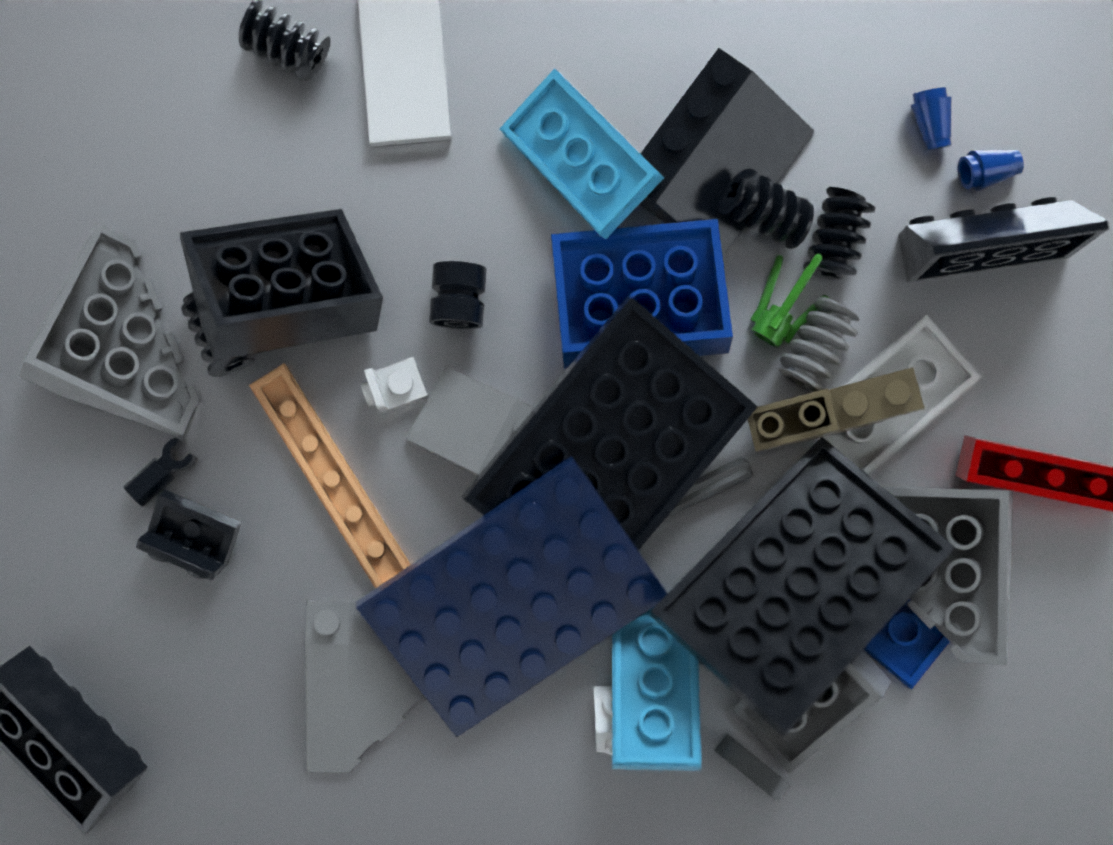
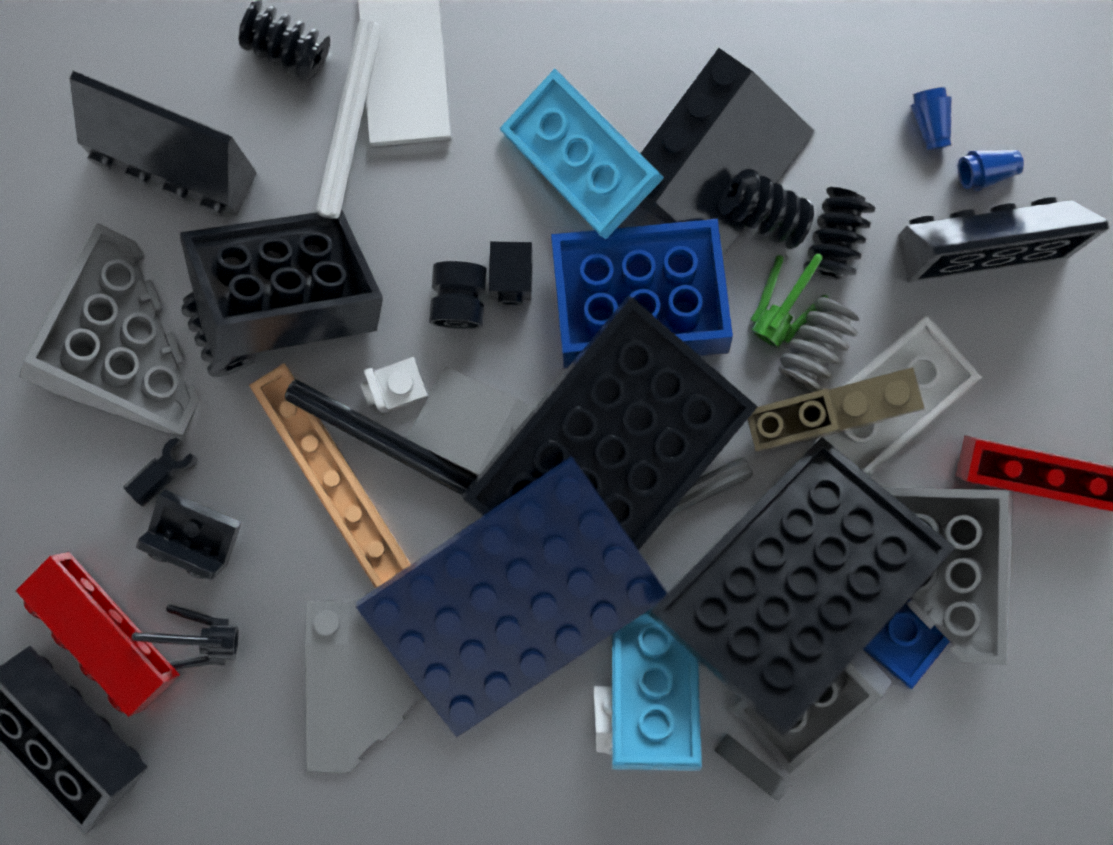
none -> red brick [15,552,180,718]
none -> black slope [69,71,257,216]
none -> black plant [131,605,239,670]
none -> black axle [285,379,477,495]
none -> white axle [316,20,381,219]
none -> black brick [489,241,533,306]

